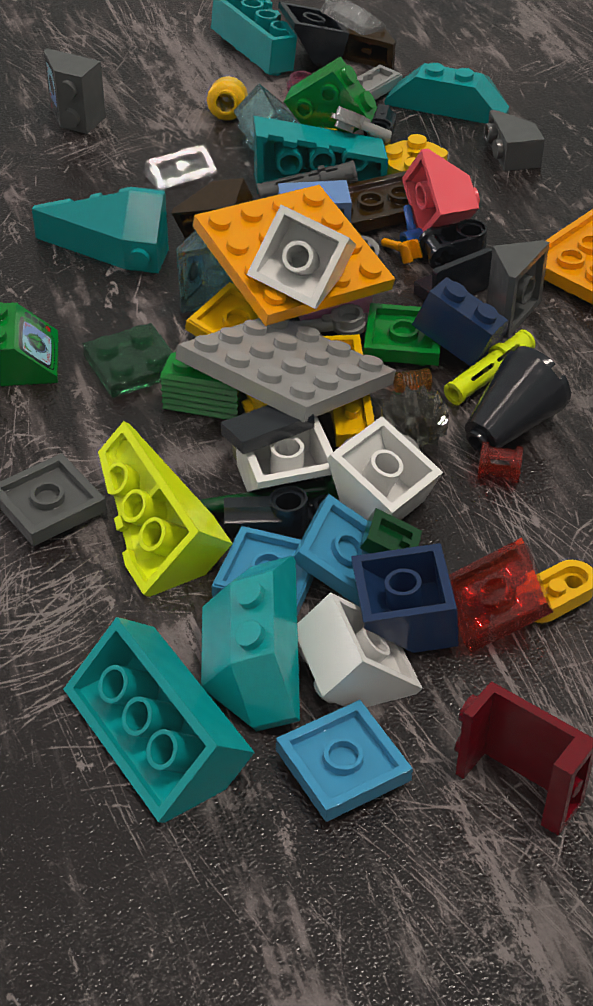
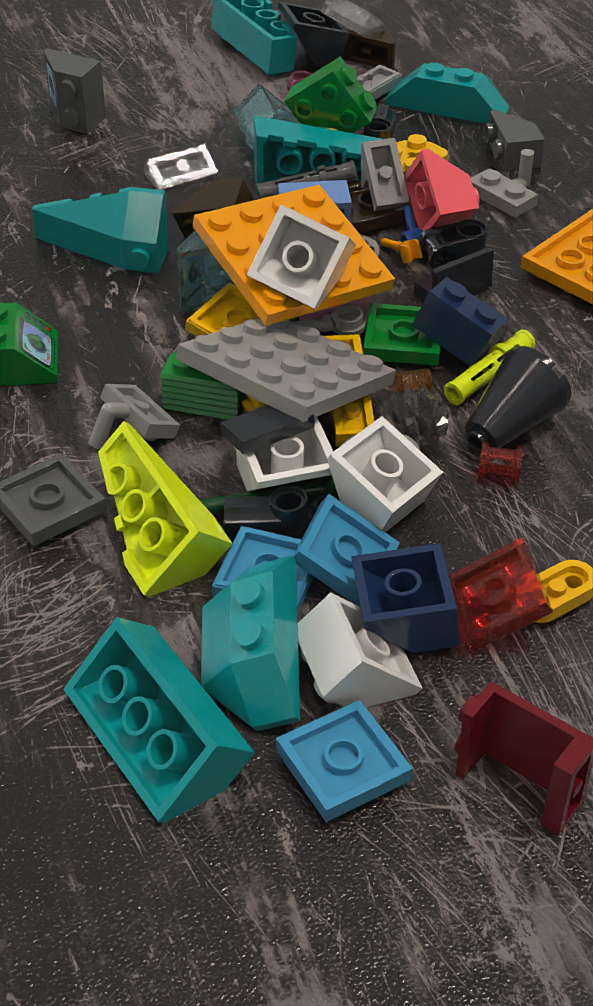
clear green plate [82,323,173,398] -> none
yellow head [207,76,248,121] -> none
light grey plate [331,106,392,143] -> none
dark green bracket [360,508,422,553] -> none
dark grey slope [486,240,550,339] -> none
none -> light grey plate [88,384,180,449]
none -> light grey slope [361,138,410,211]
none -> light grey plate [471,149,539,218]

